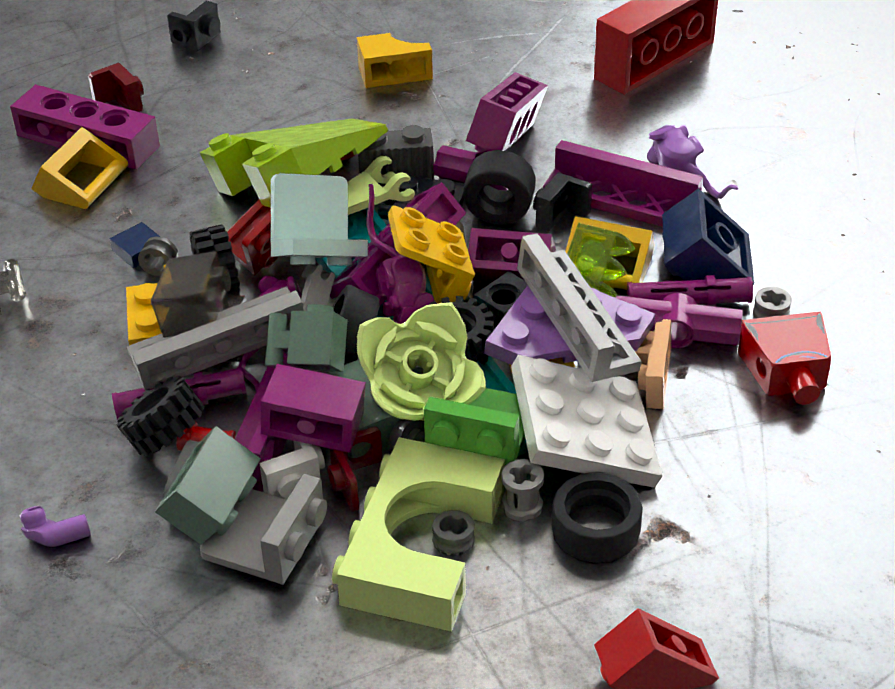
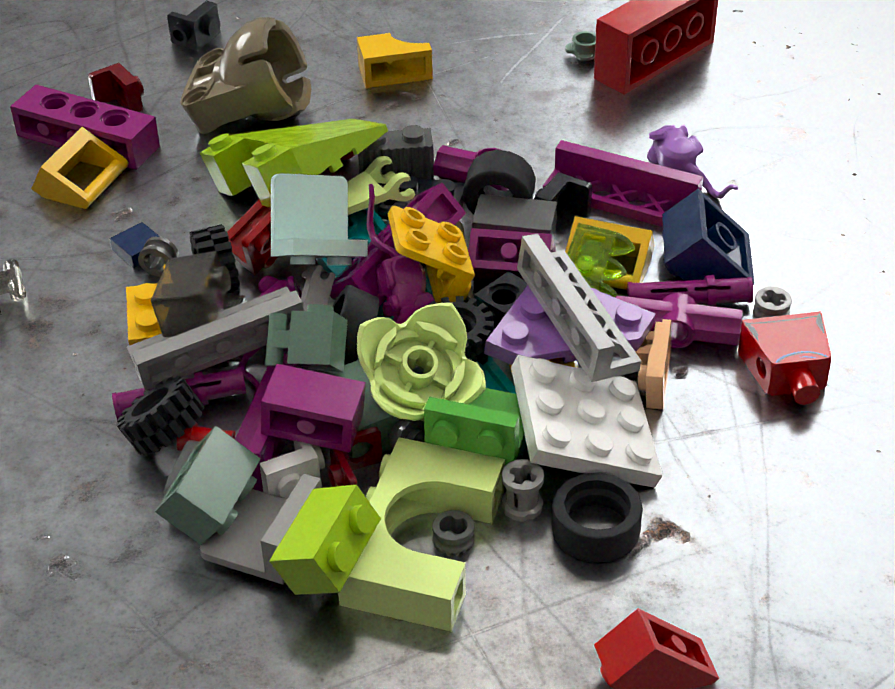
medium lavender arm [20,506,91,547] -> none
magenta brick [466,72,548,154] -> none
none -> dark tan piece [180,17,312,134]
none -> lime brick [269,485,381,595]
none -> dark grey brick [472,194,557,240]
none -> sand green plate [565,31,596,61]

